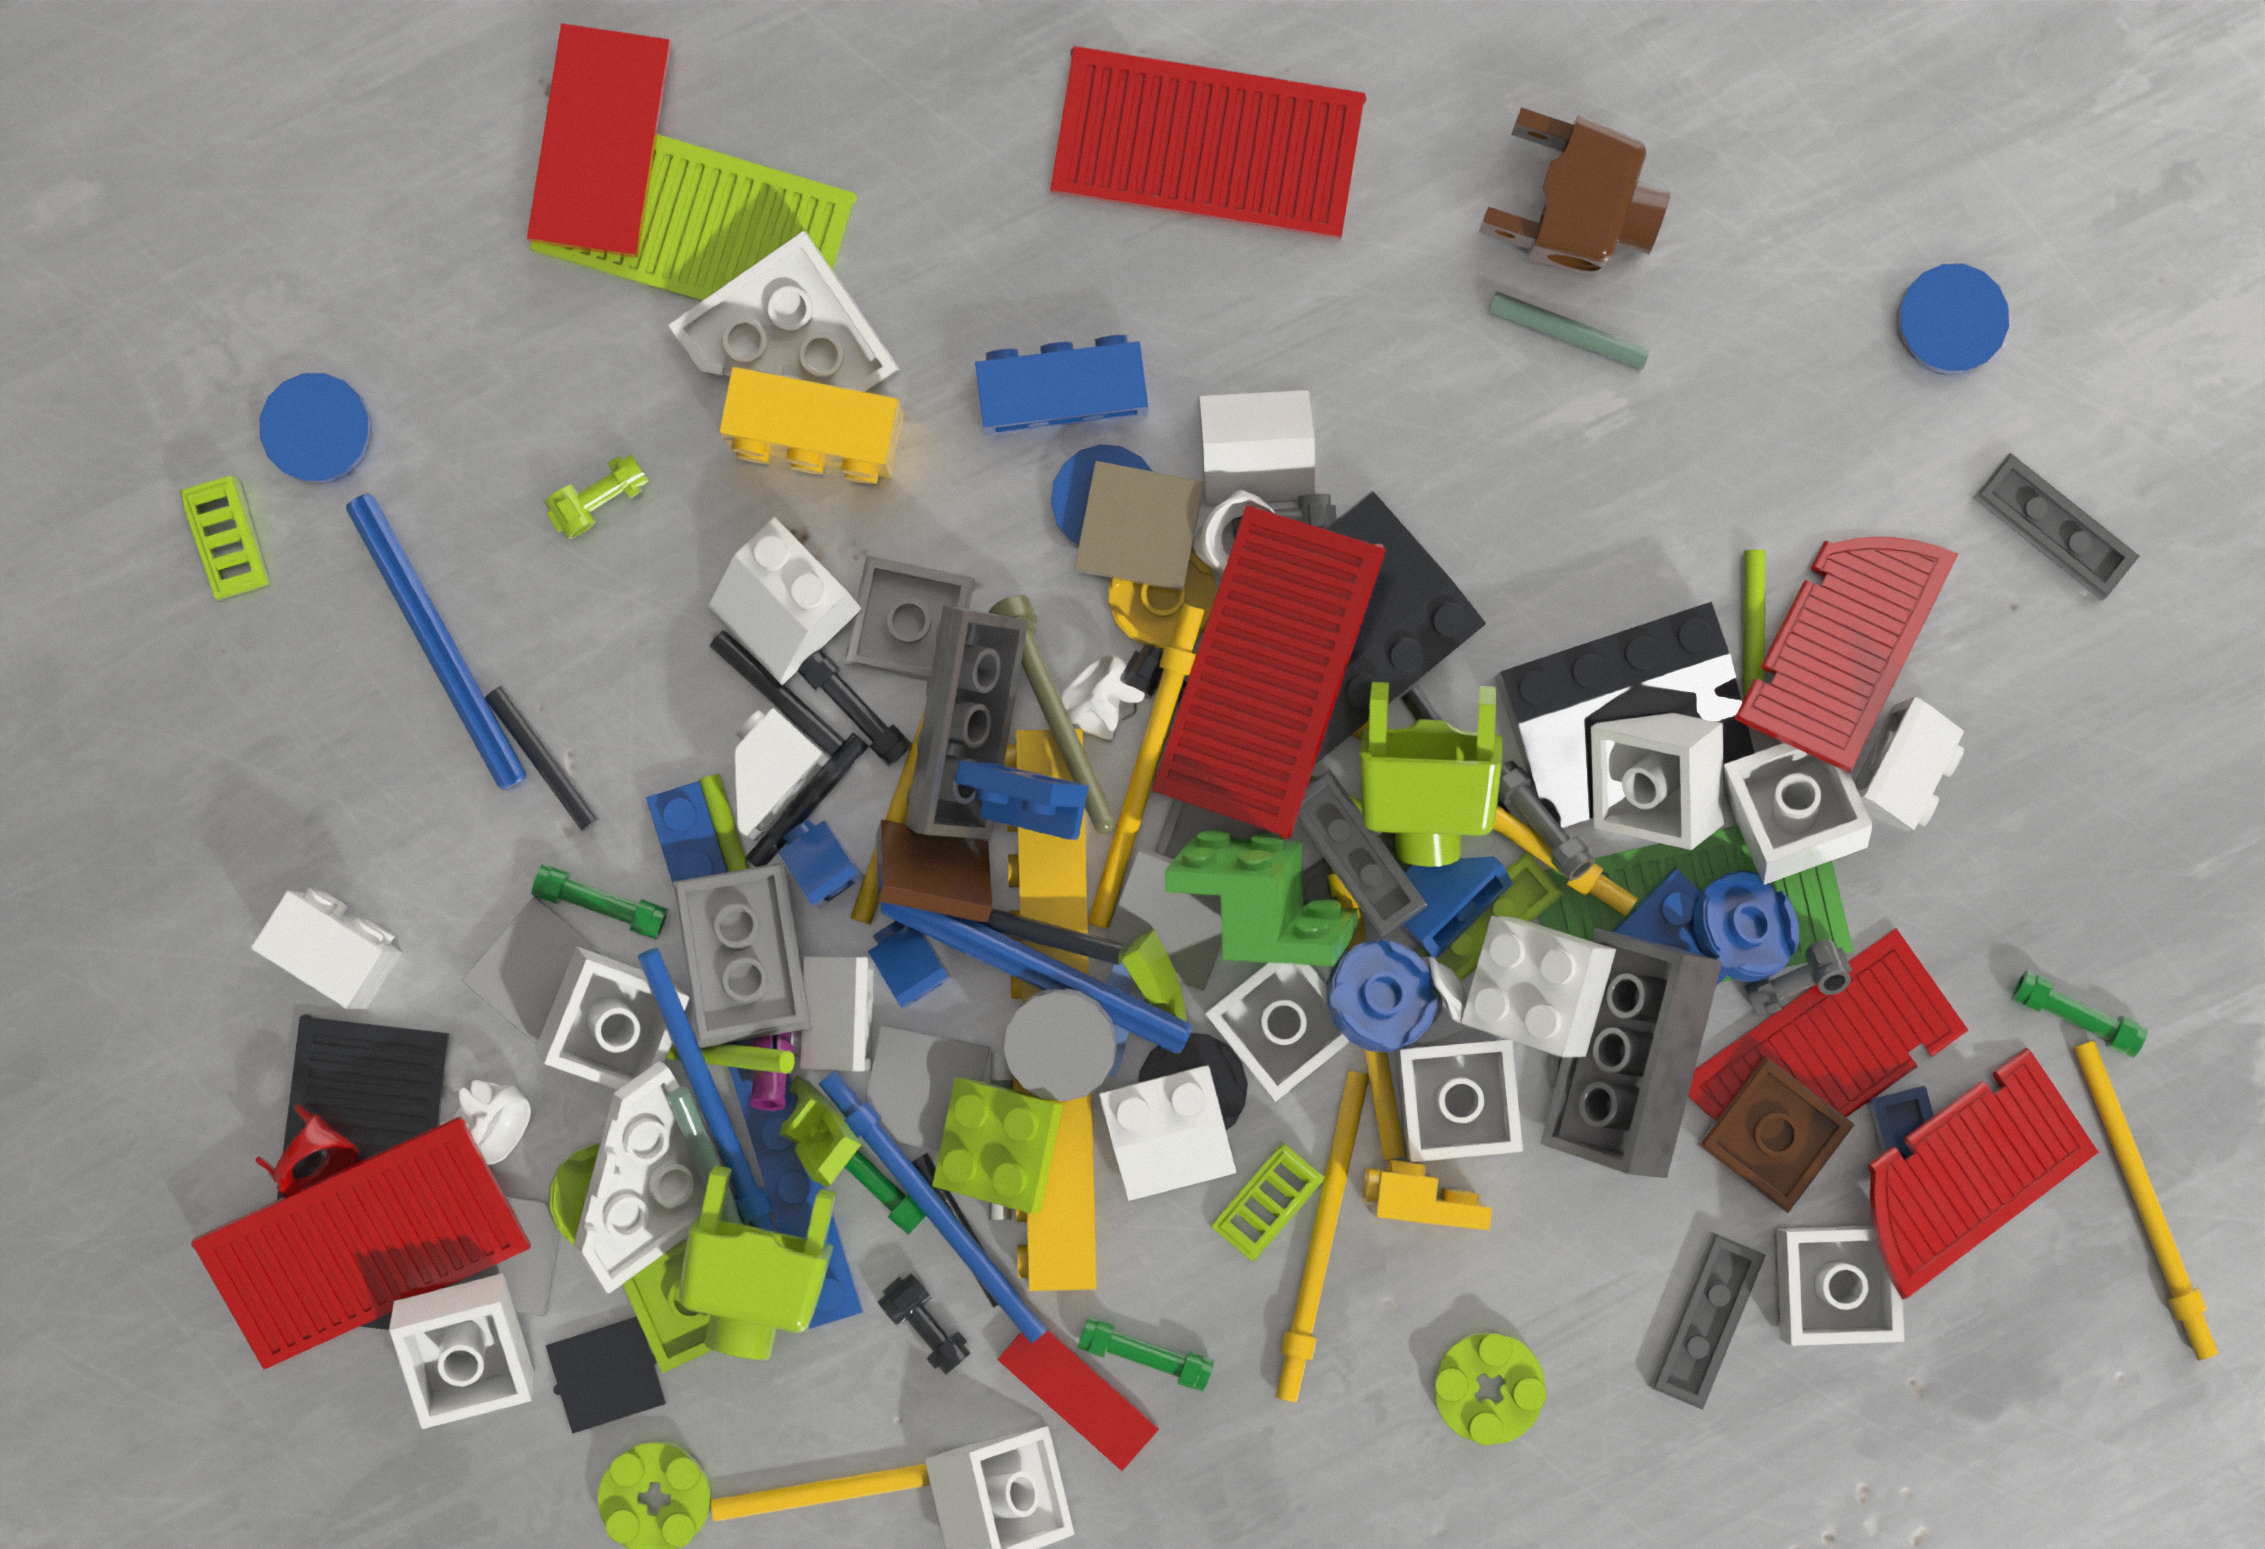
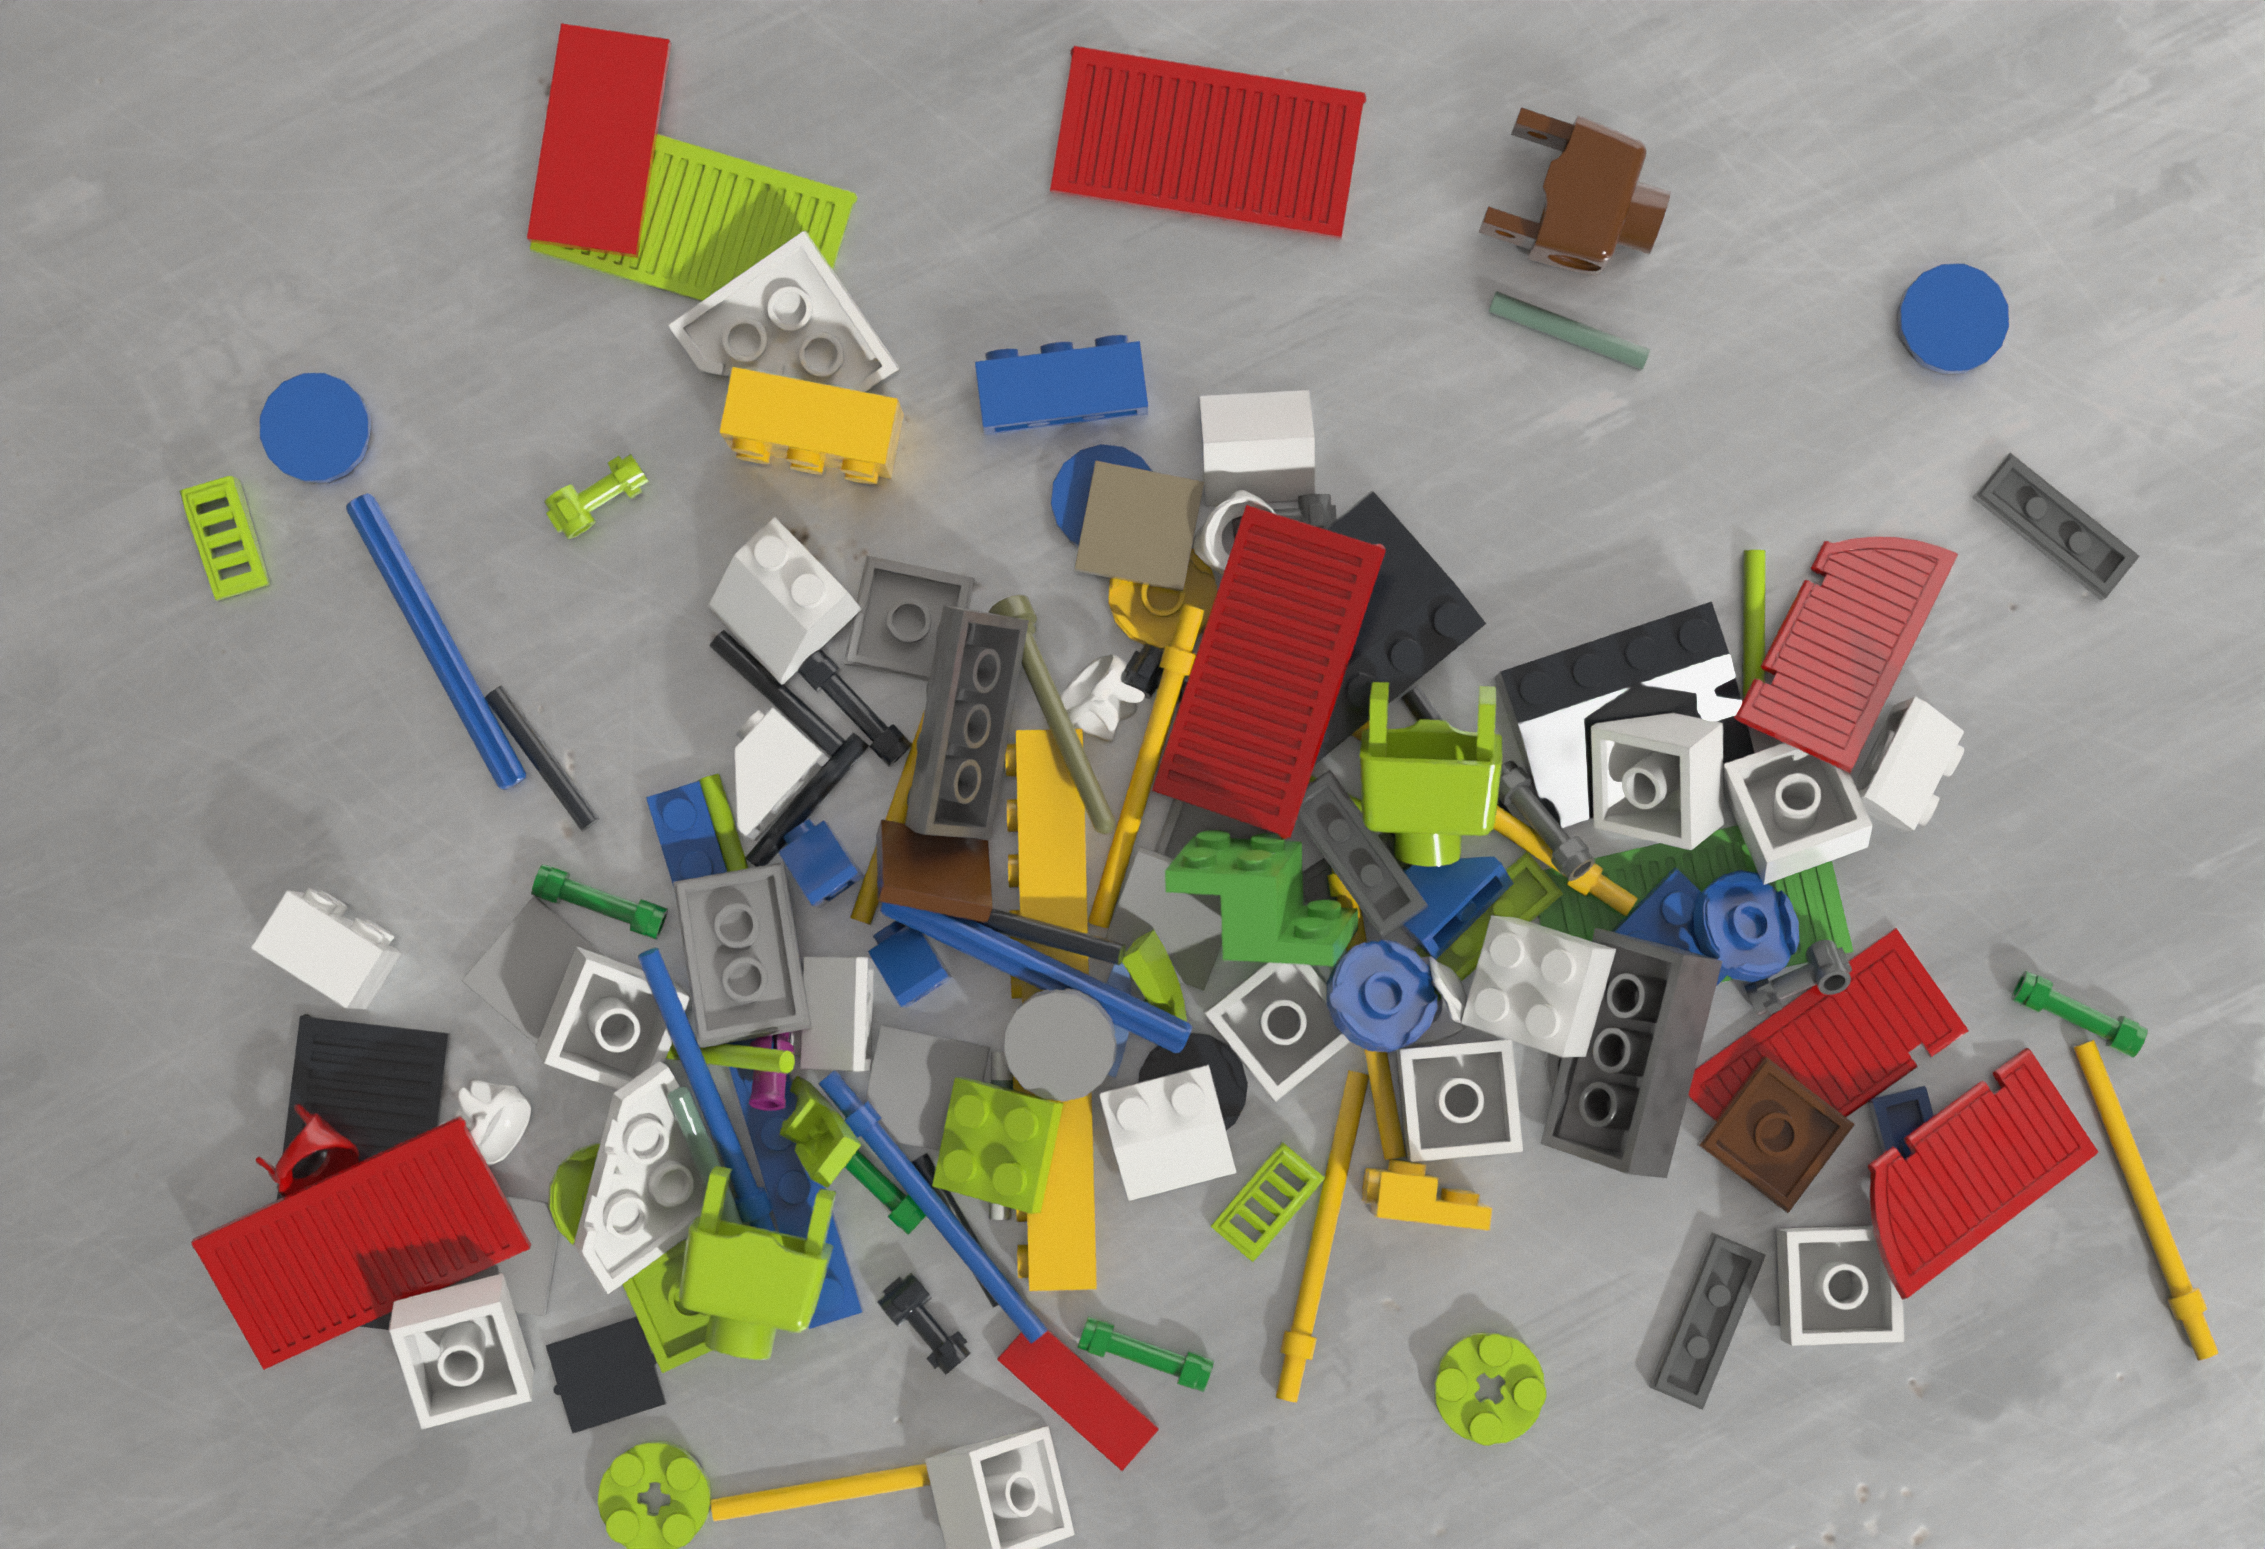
blue bracket [955,761,1089,840] -> none

